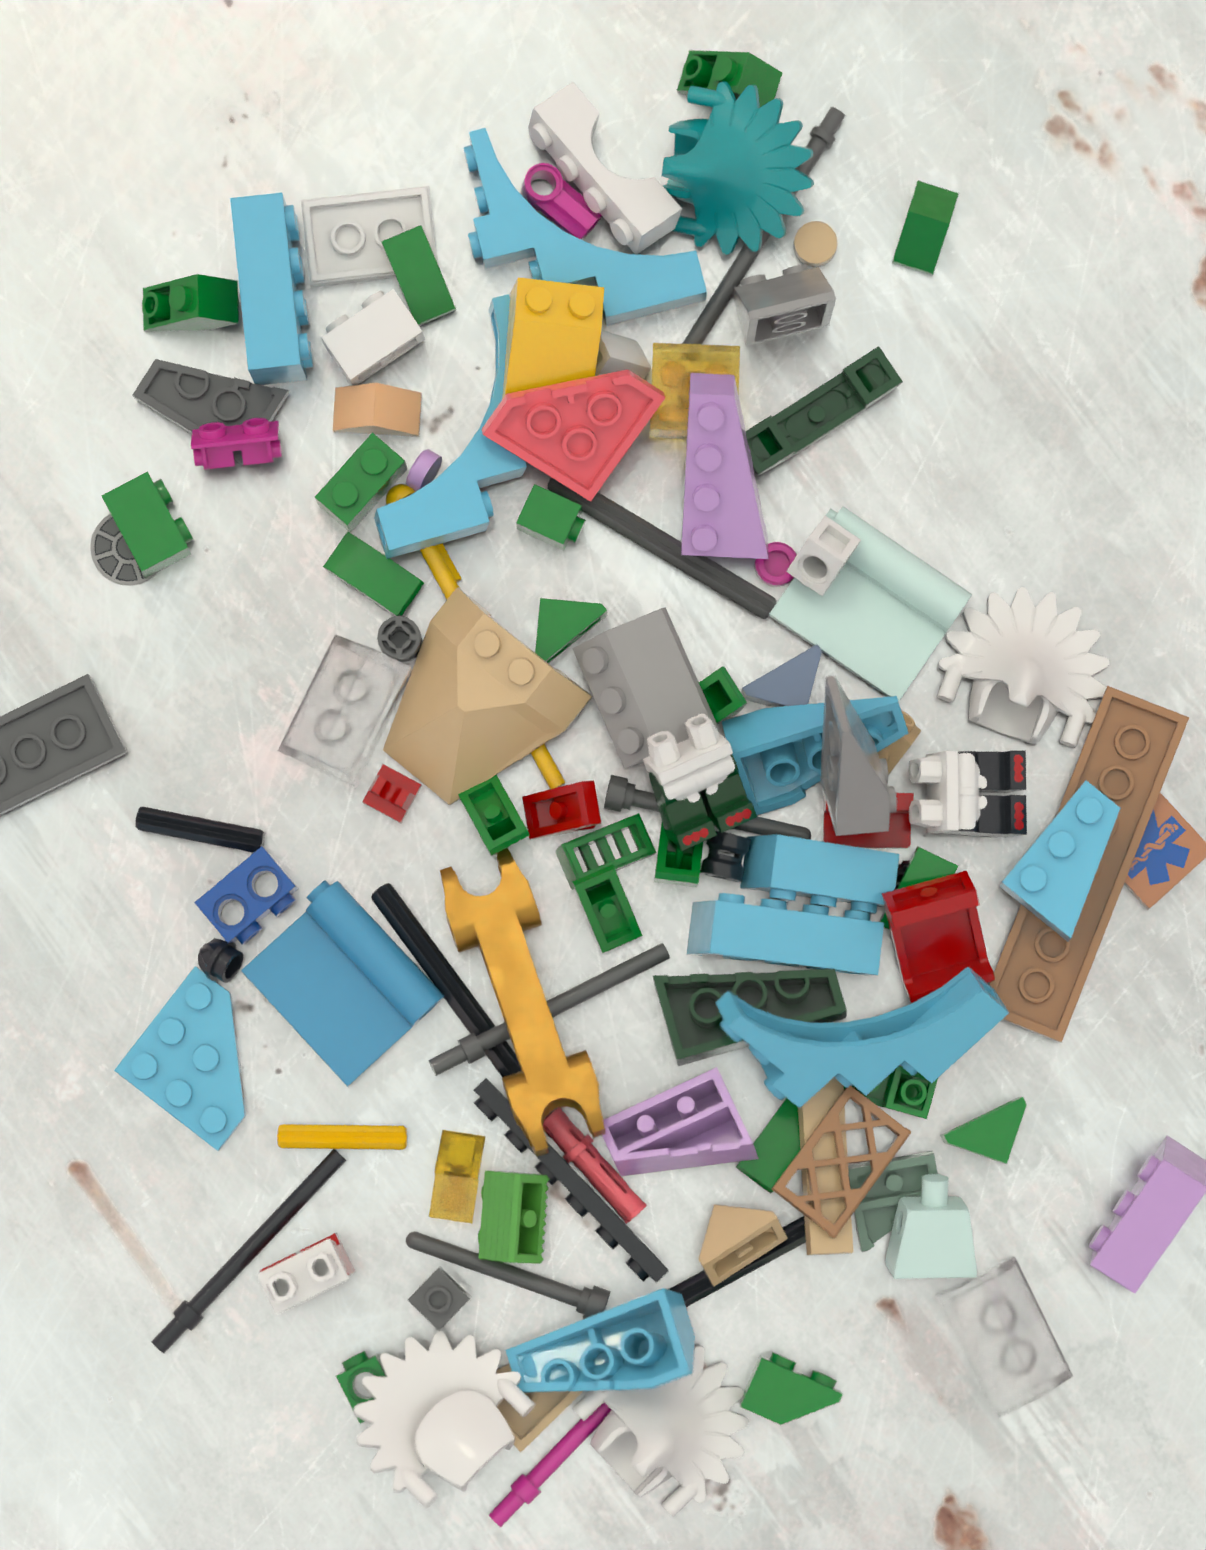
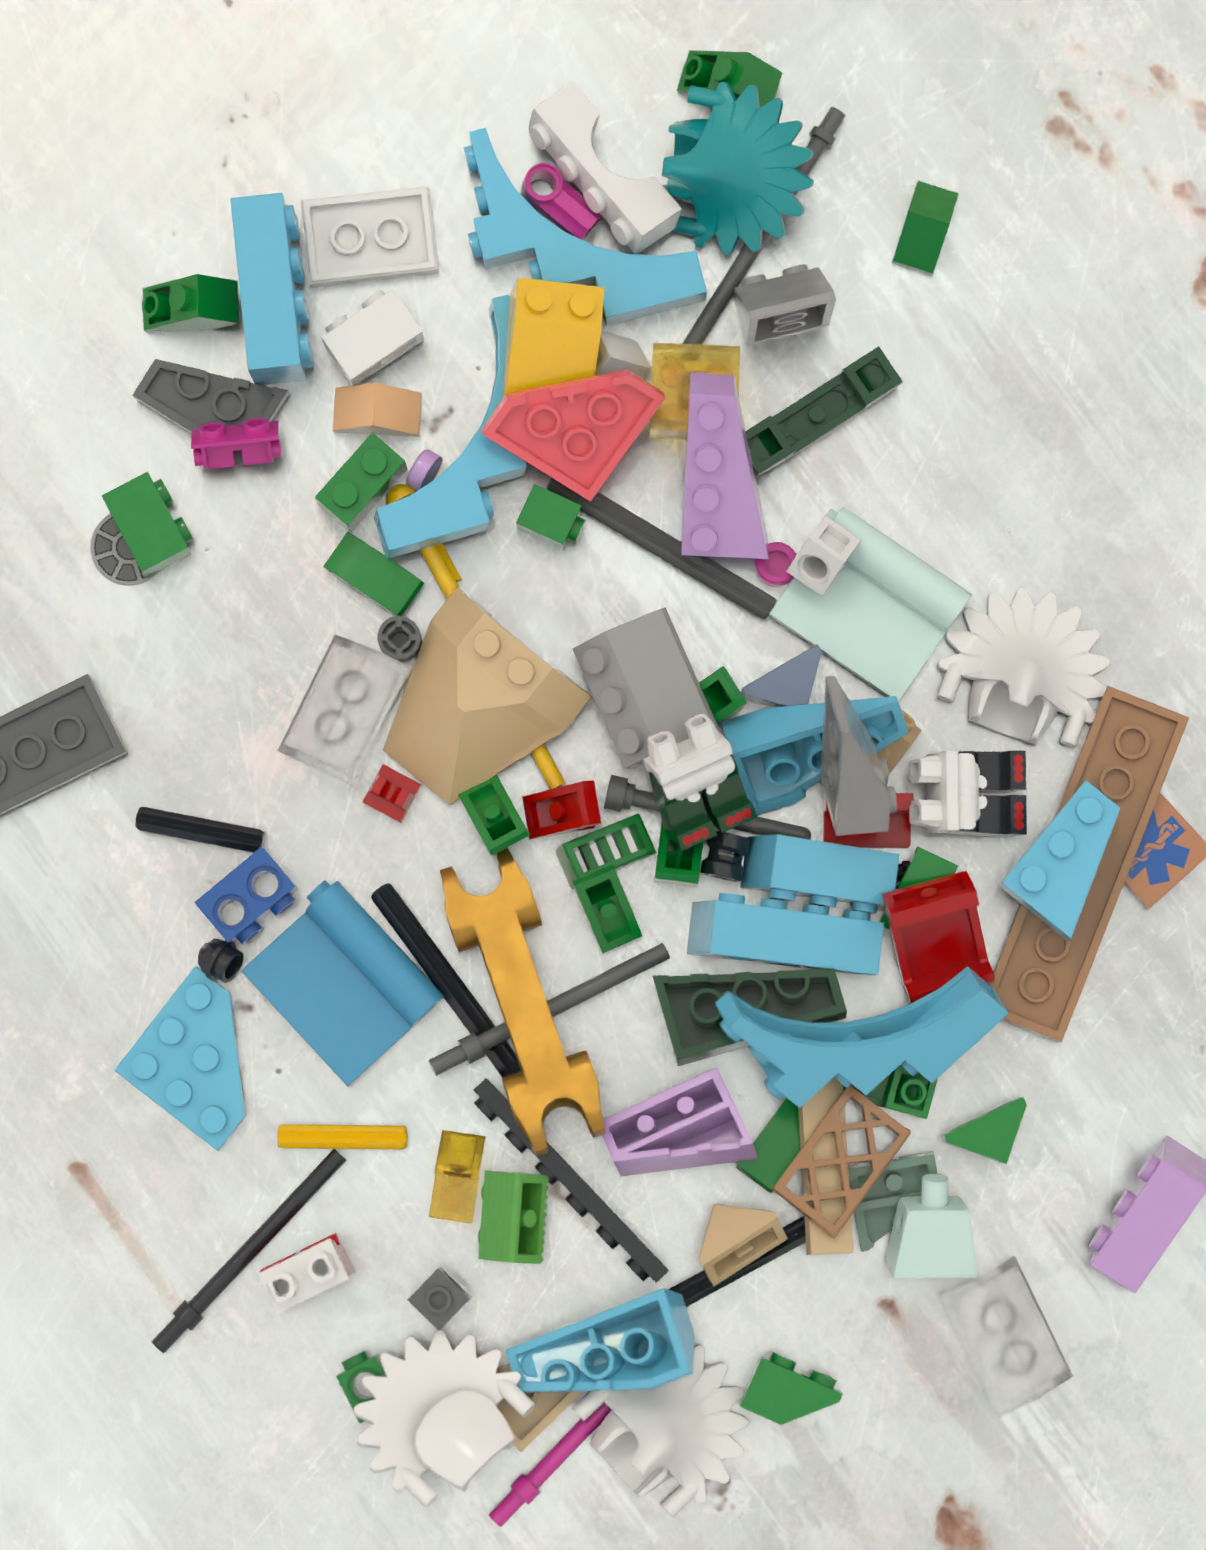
green slope [381,225,456,326] -> none
dark grey piece [406,1232,611,1319] -> none
green slope [535,598,607,664] -> none
coral pin [542,1107,647,1224] -> none
tan tile [794,221,837,267] -> none

